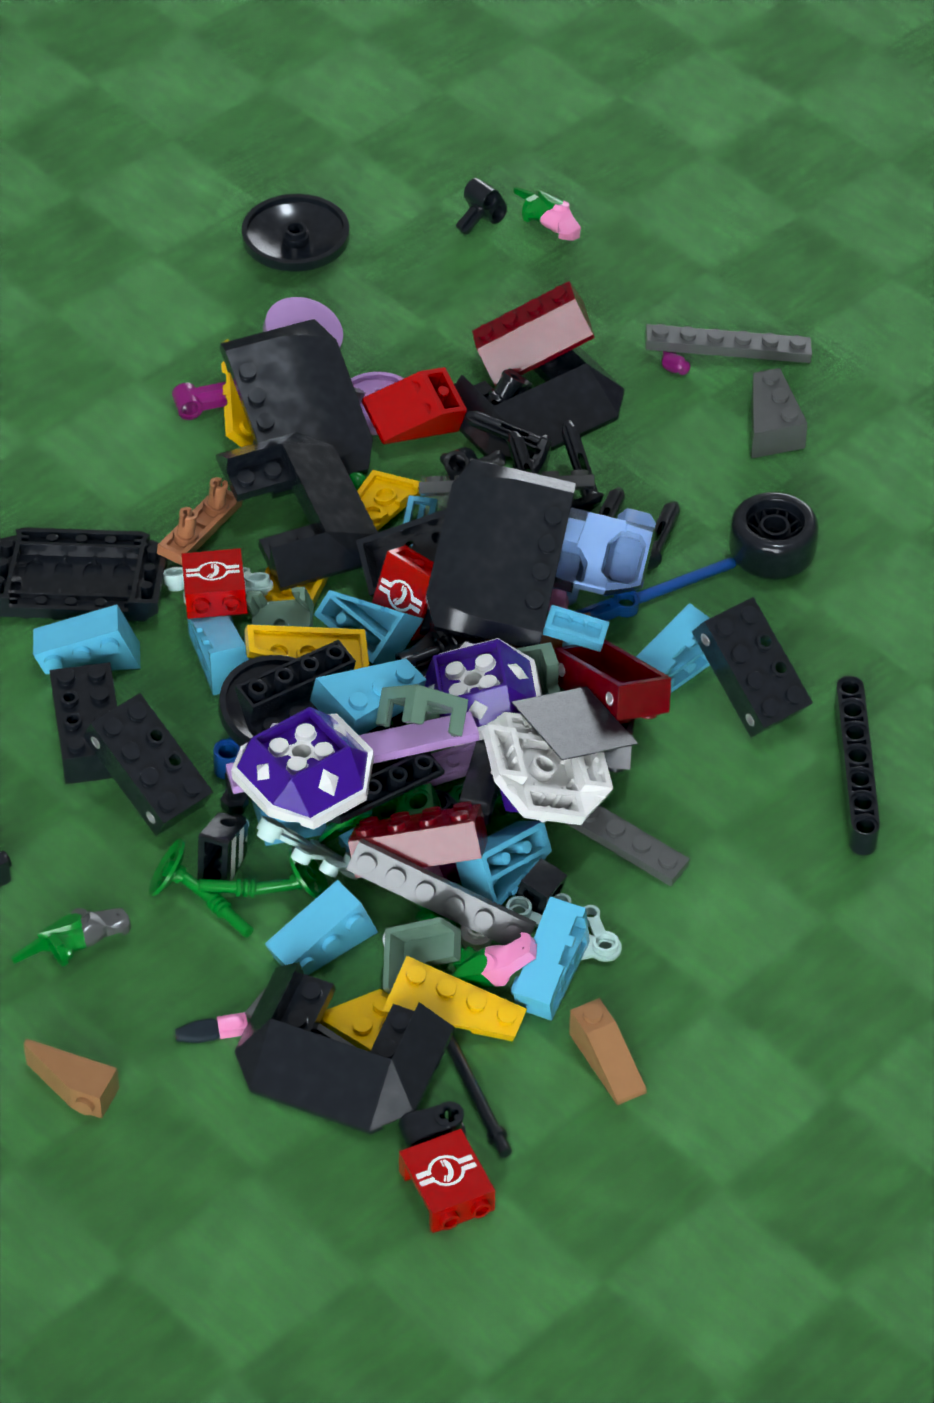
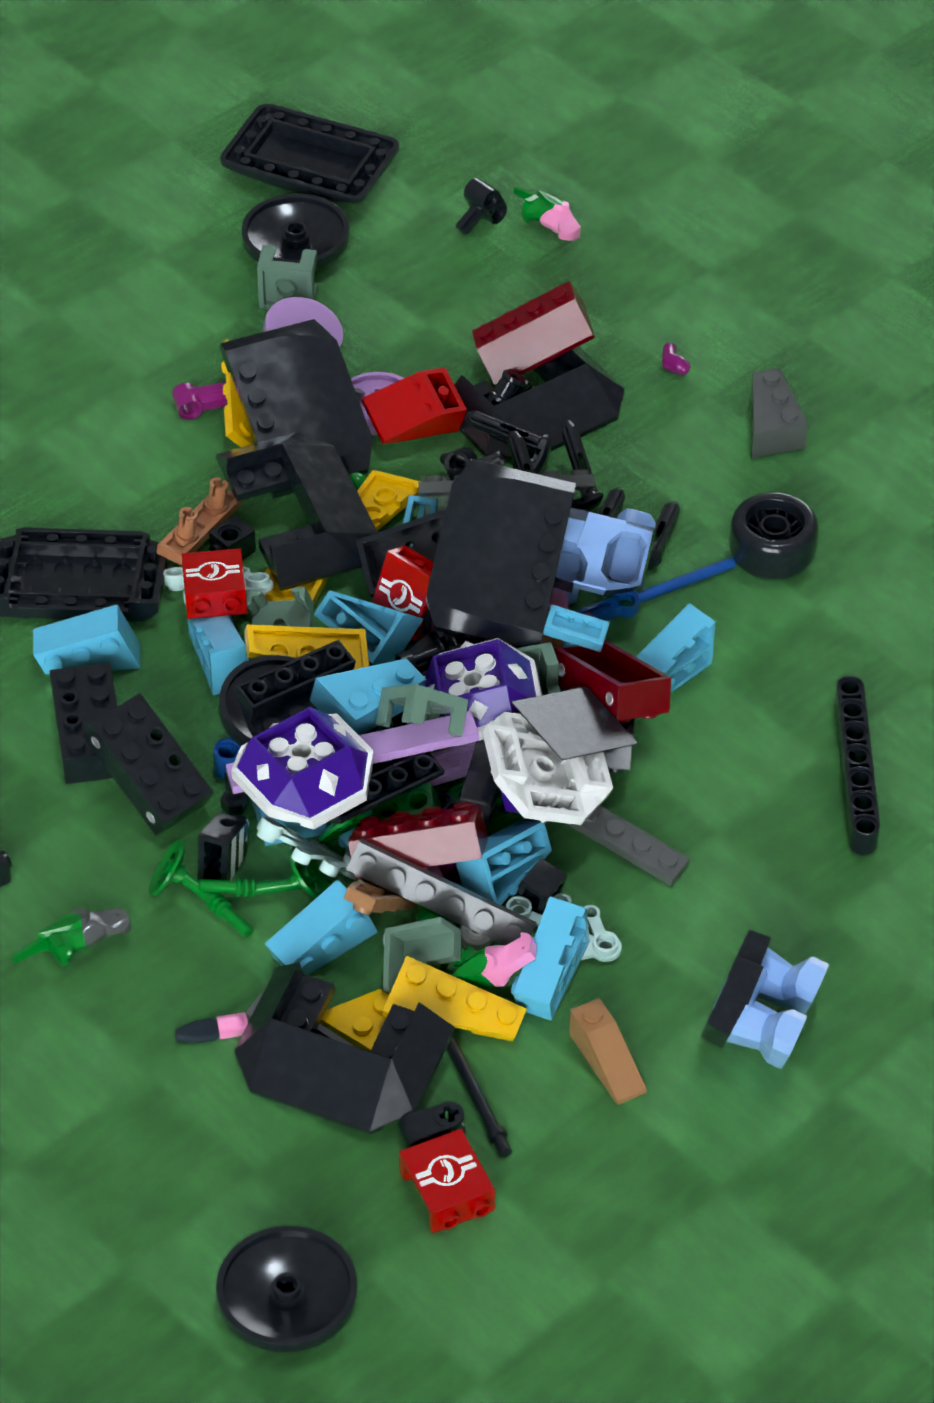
medium nougat slope [23,1039,119,1118] -> none
dark grey plate [645,324,812,363] -> none
black piece [692,597,813,738] -> none
none -> black brick [209,515,256,560]
none -> black dish [216,1226,358,1352]
none -> black wedge [220,104,399,203]
none -> sand green panel [257,245,318,309]
none -> medium nougat wing [343,878,418,915]
none -> light blue piece [700,929,829,1069]

